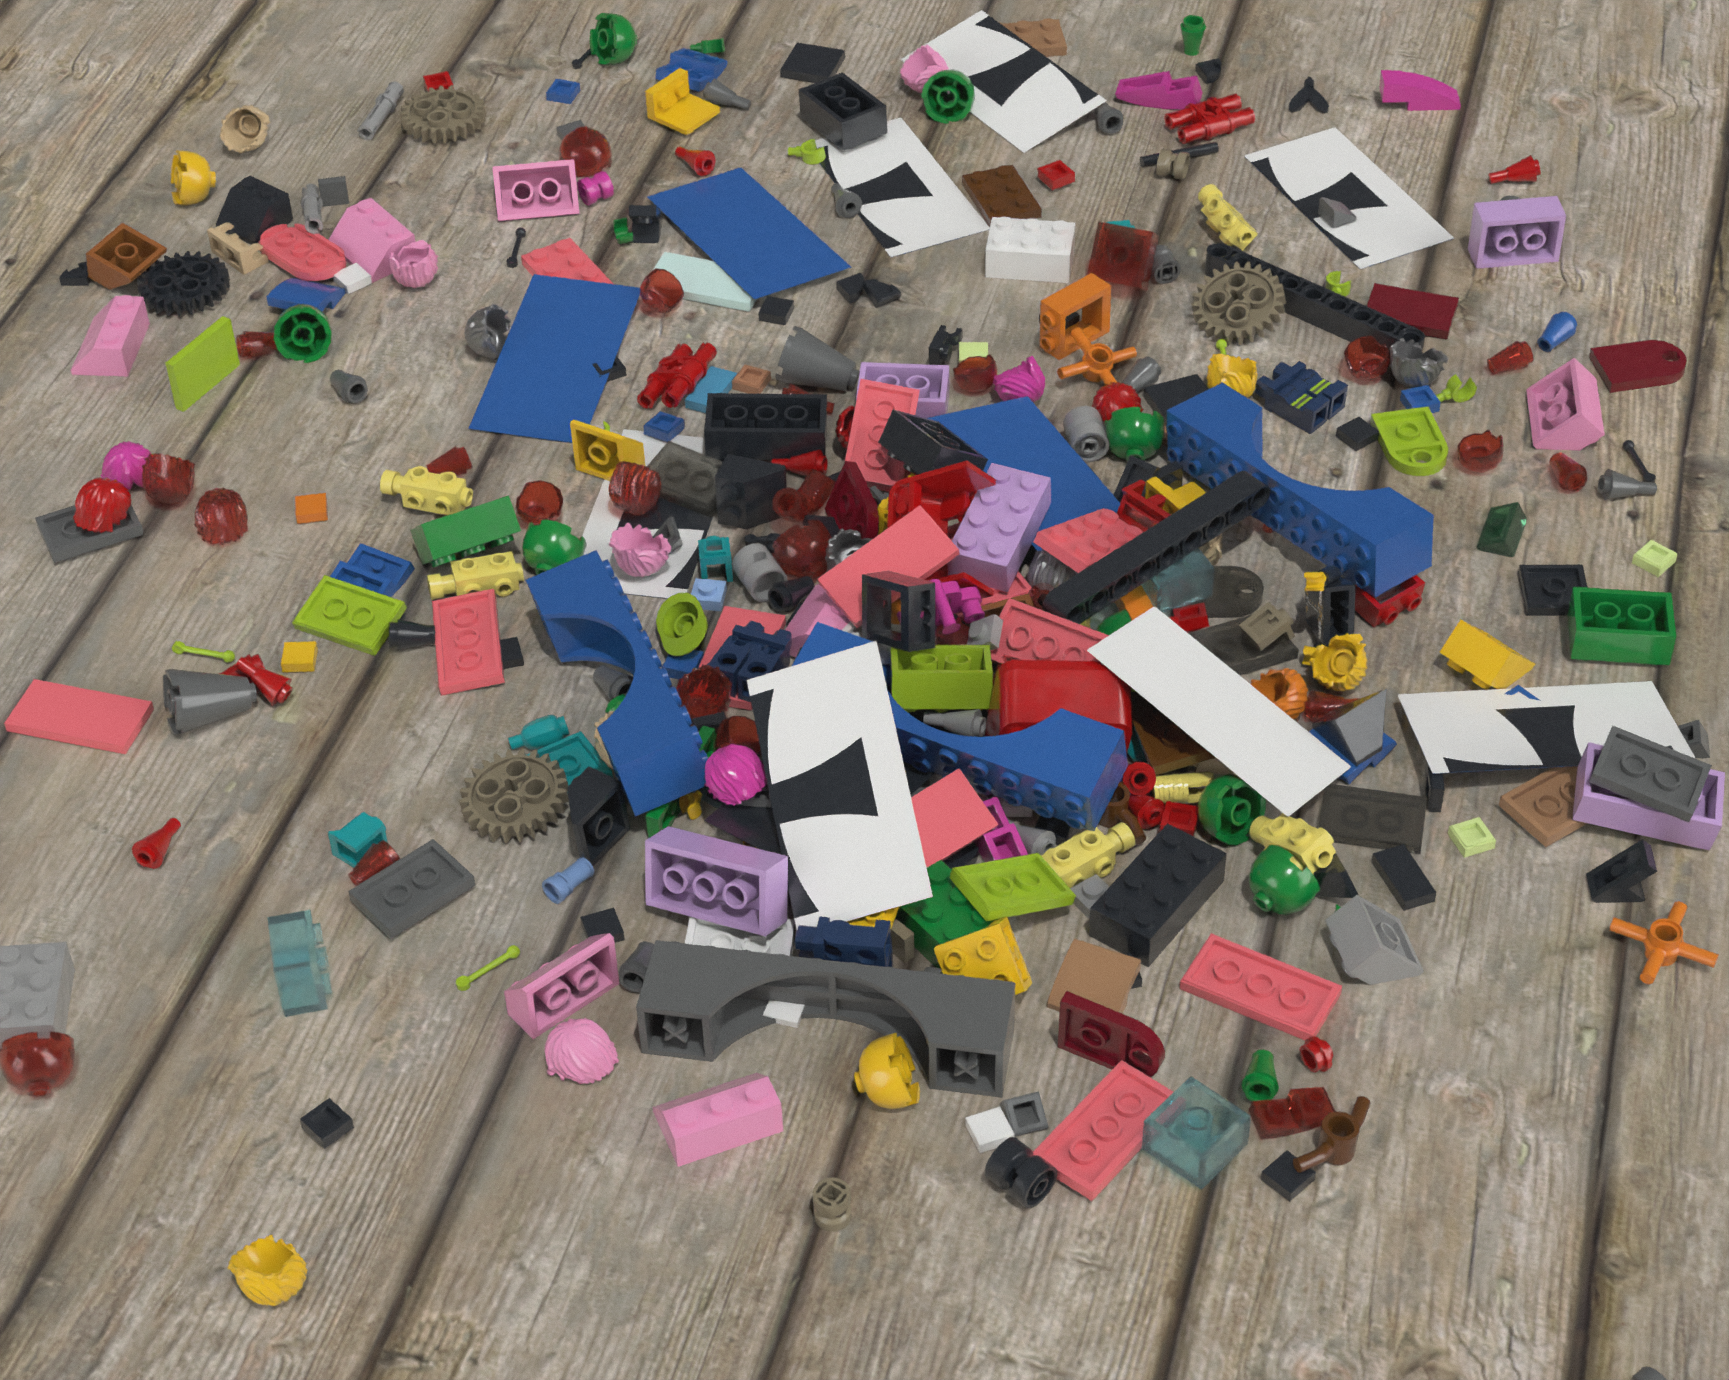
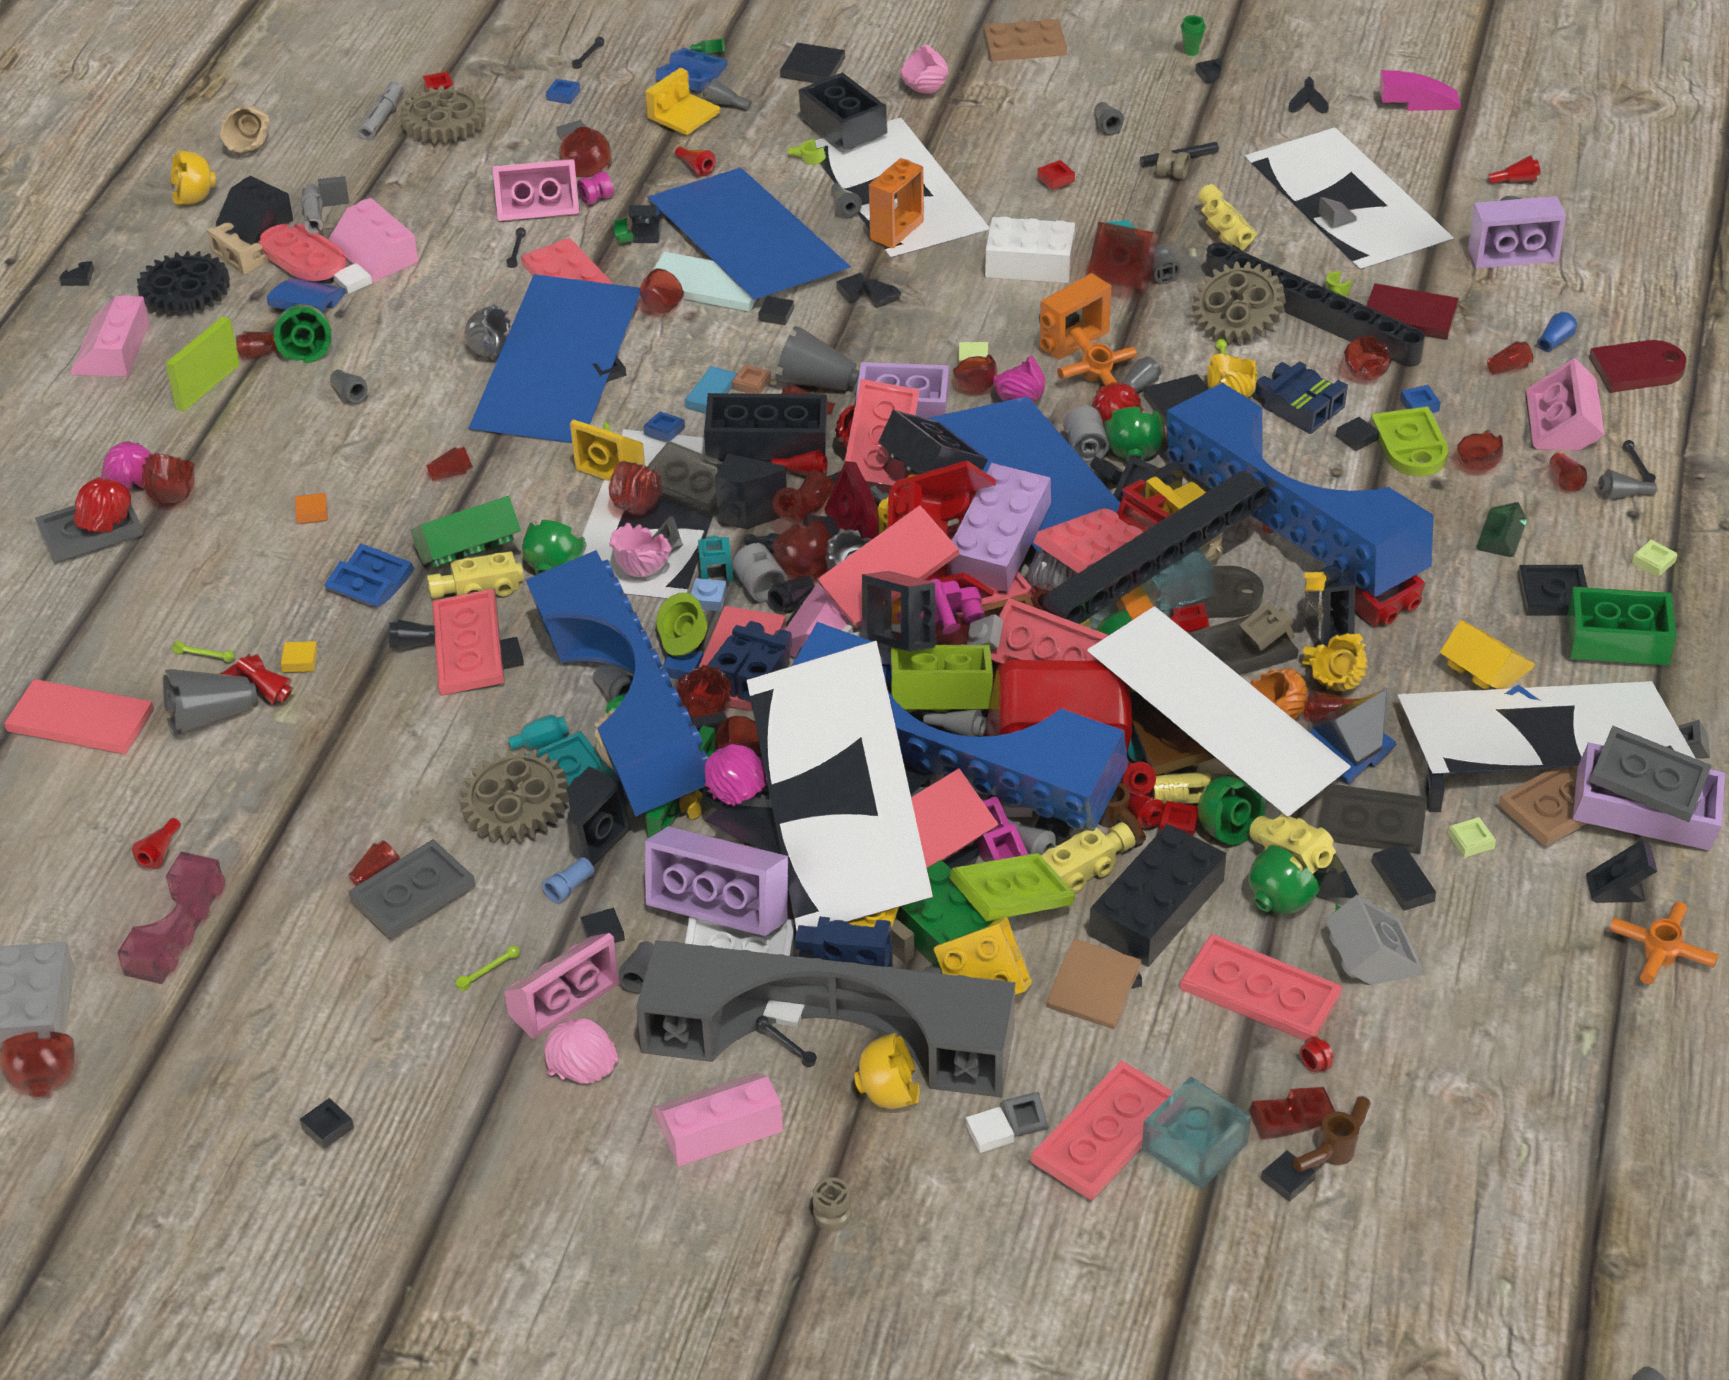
dark orange slope [86,223,167,290] -> none
clear red hair [194,487,248,545] -> none
yellow hair [227,1235,308,1306] -> none
clear light blue brick [267,909,333,1017] -> none
lime tile [292,575,407,656] -> none
teal window [328,812,389,872] -> none
light yellow brick [380,466,473,515] -> none
bright pink hair [389,240,438,289] -> none
clear red hair [515,480,563,525] -> none
green cylinder [589,13,637,65] -> none
red pin [637,342,717,409] -> none
white sticker [901,10,1107,153] -> none
green cylinder [921,69,975,124] -> none
black plate [929,325,963,365] -> none
reddish brown plate [962,164,1042,227] -> none
black wheel [985,1137,1057,1208] -> none
dark red tile [1057,991,1165,1077] -> none
light grey plate [1070,874,1109,920] -> none
dark pink slope [1115,71,1203,109] -> none
red pin [1164,93,1255,144] -> none
green cone [1241,1049,1279,1104] -> none
flat silver hair [1390,338,1448,388] -> none
lime piece [1436,374,1477,403] -> none
none -> clear pink arch [117,851,225,984]
none -> black hinge [756,1016,817,1067]
none -> orange window [869,158,924,248]
none -> black tile [1090,456,1123,483]

